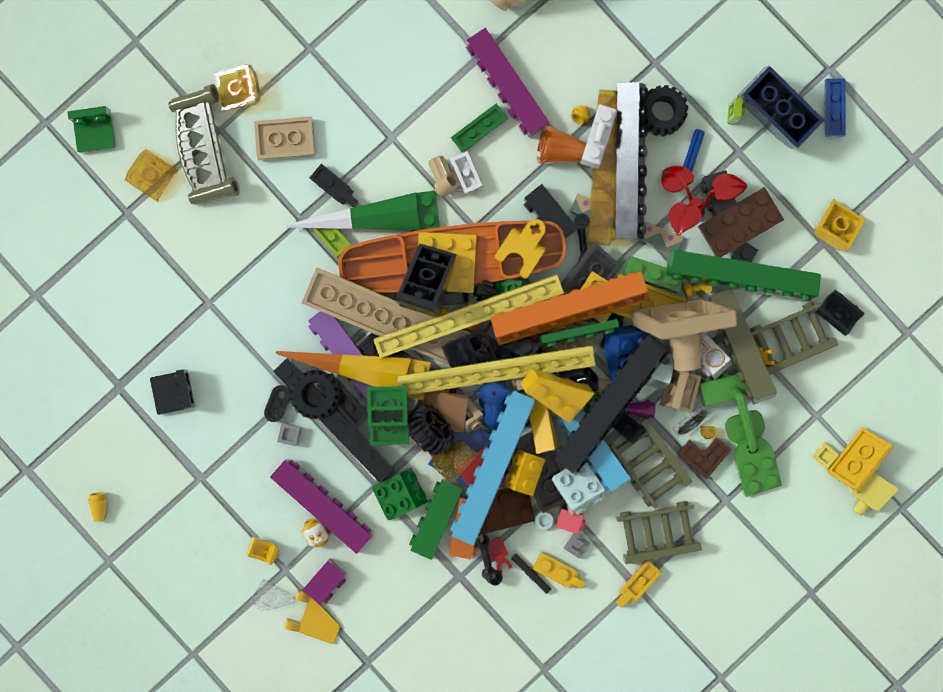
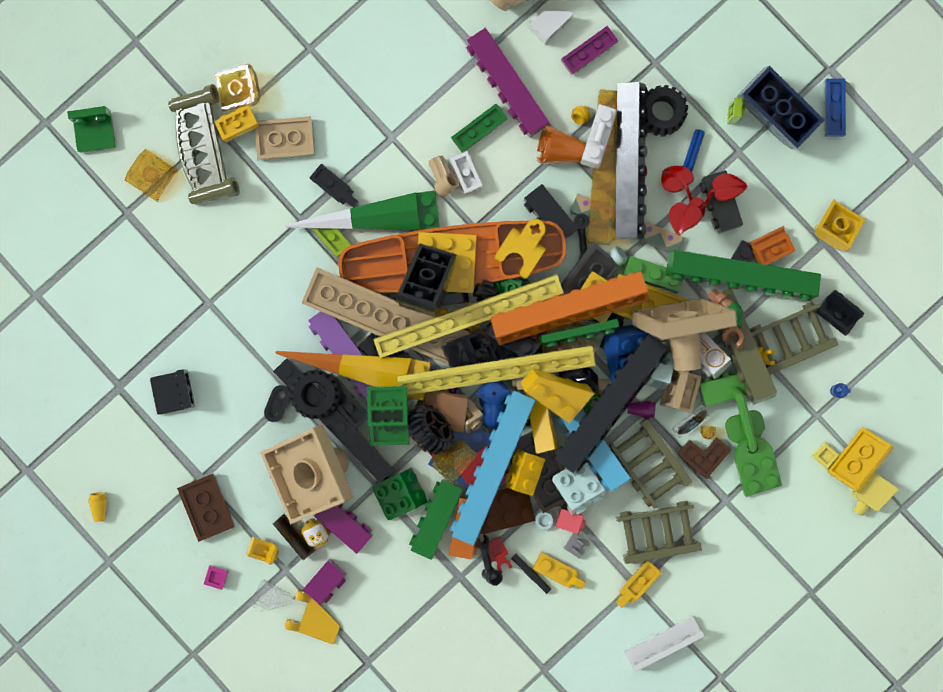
light grey plate [277,423,301,446] -> none
black plate [612,412,646,445] -> none
yellow piece [682,282,712,299] -> none
reddish brown plate [697,187,784,257] -> none
none -> reddish brown plate [177,473,235,542]
none -> dark pink plate [204,565,229,590]
none -> yellow bracket [214,105,259,143]
none -> tan piece [260,424,354,524]
none -> dark brown piece [273,513,315,561]
none -> white slope [529,11,573,44]
none -> magenta plate [561,26,618,75]
none -> light aqua tile [610,246,628,266]
none -> white fence [624,616,705,672]
none -> nougat piece [707,288,745,350]
none -> orange plate [749,226,796,265]
none -> blue axle [830,383,851,398]

